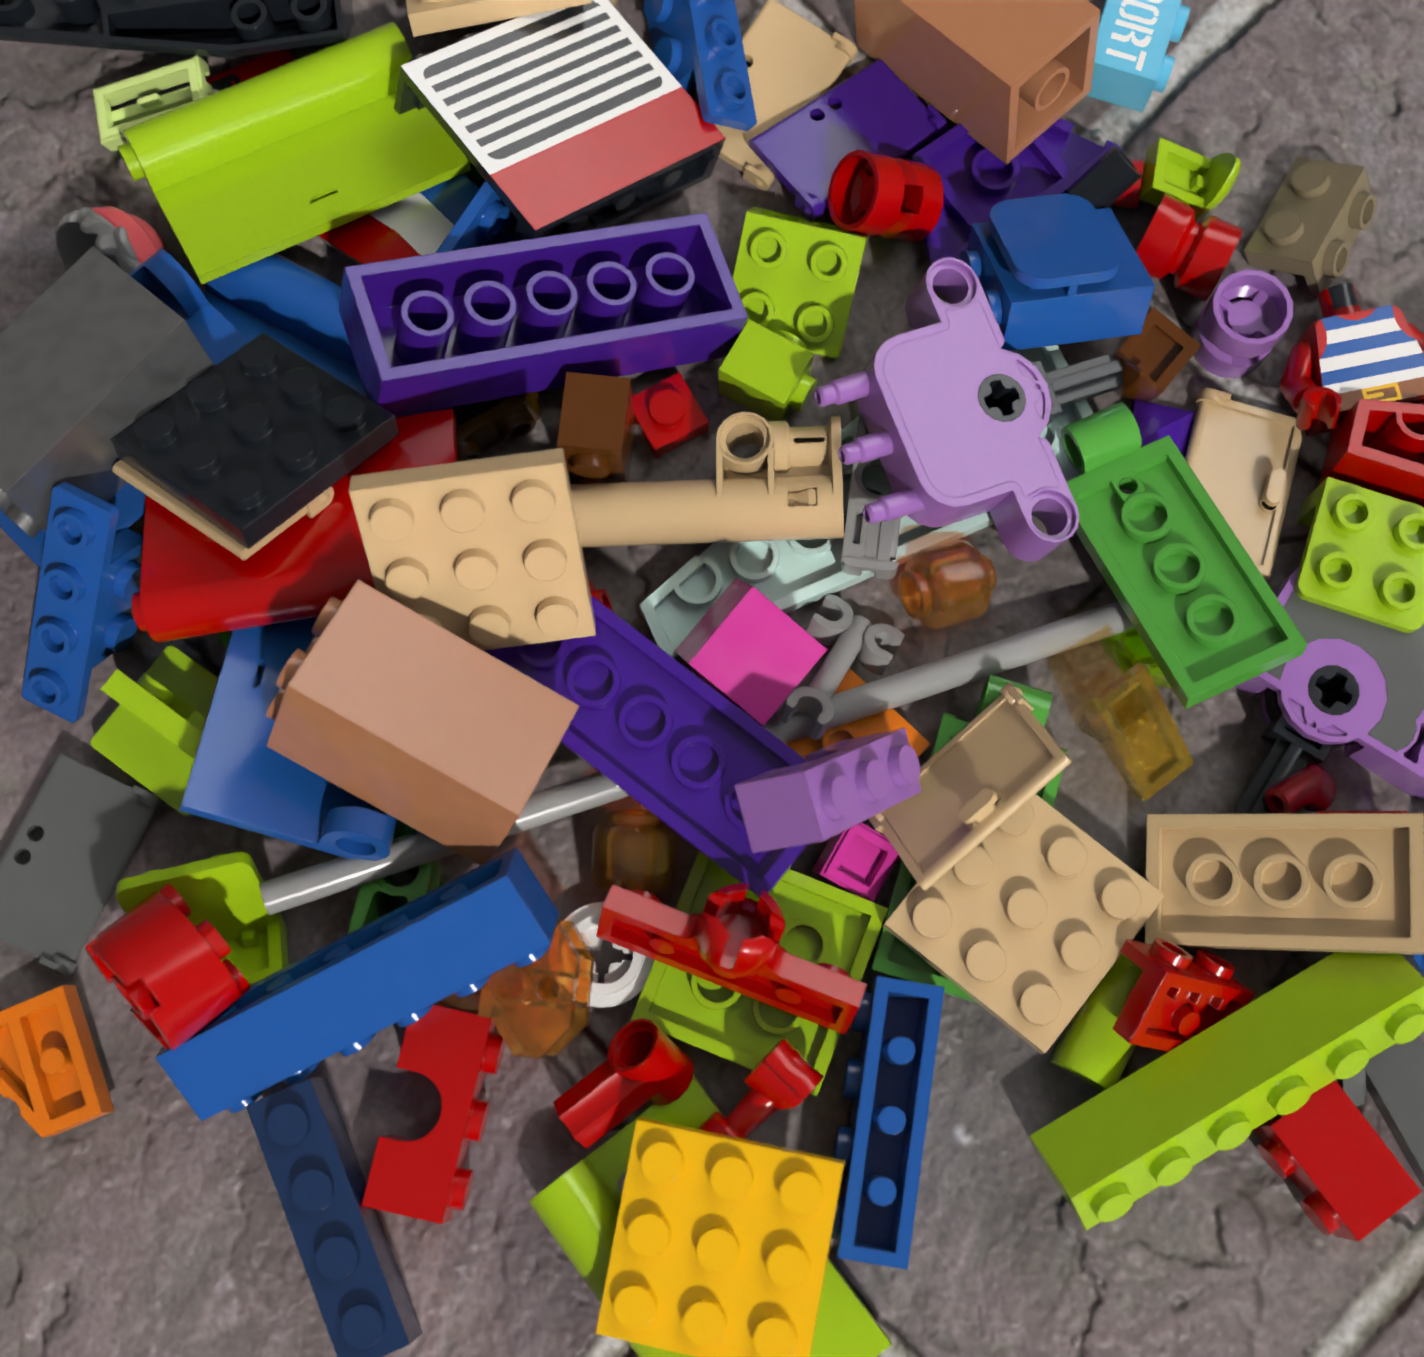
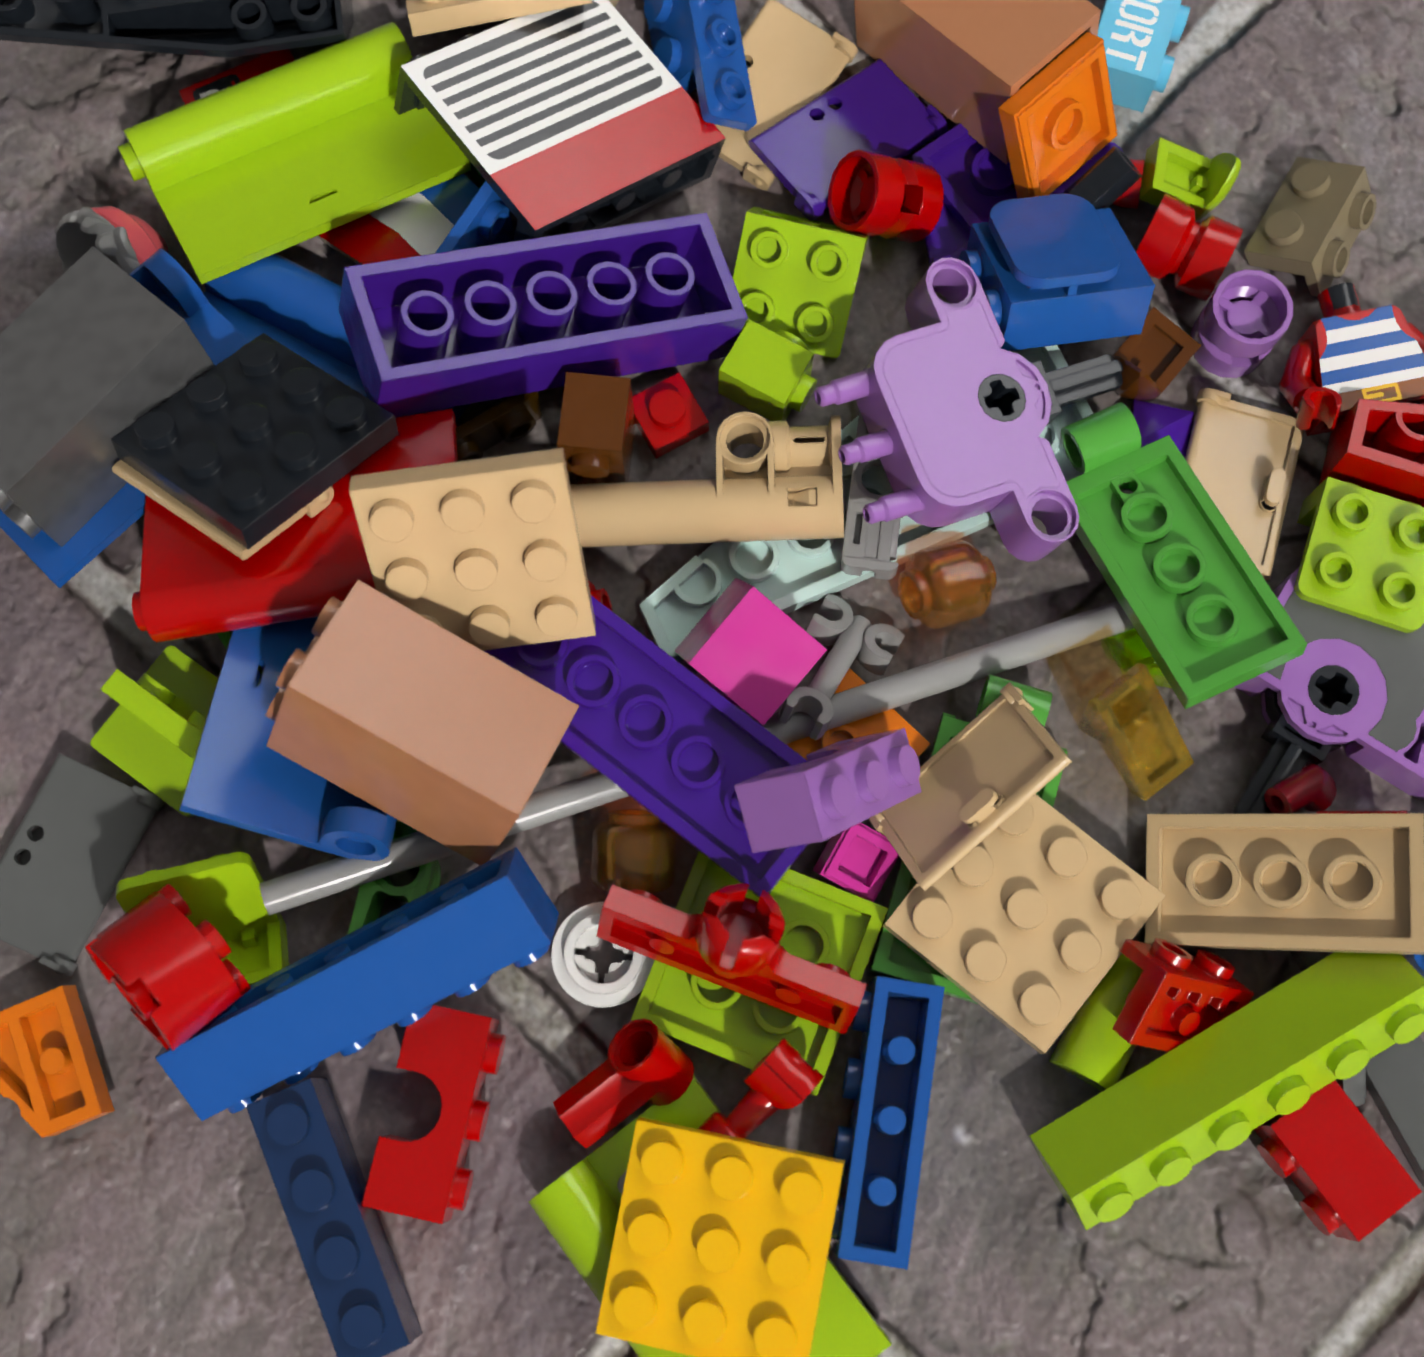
blue bracket [22,482,143,723] -> none
yellowish green tile [93,55,213,152] -> none
clear orange hinge [437,920,595,1059] -> none
none -> orange plate [998,32,1117,199]

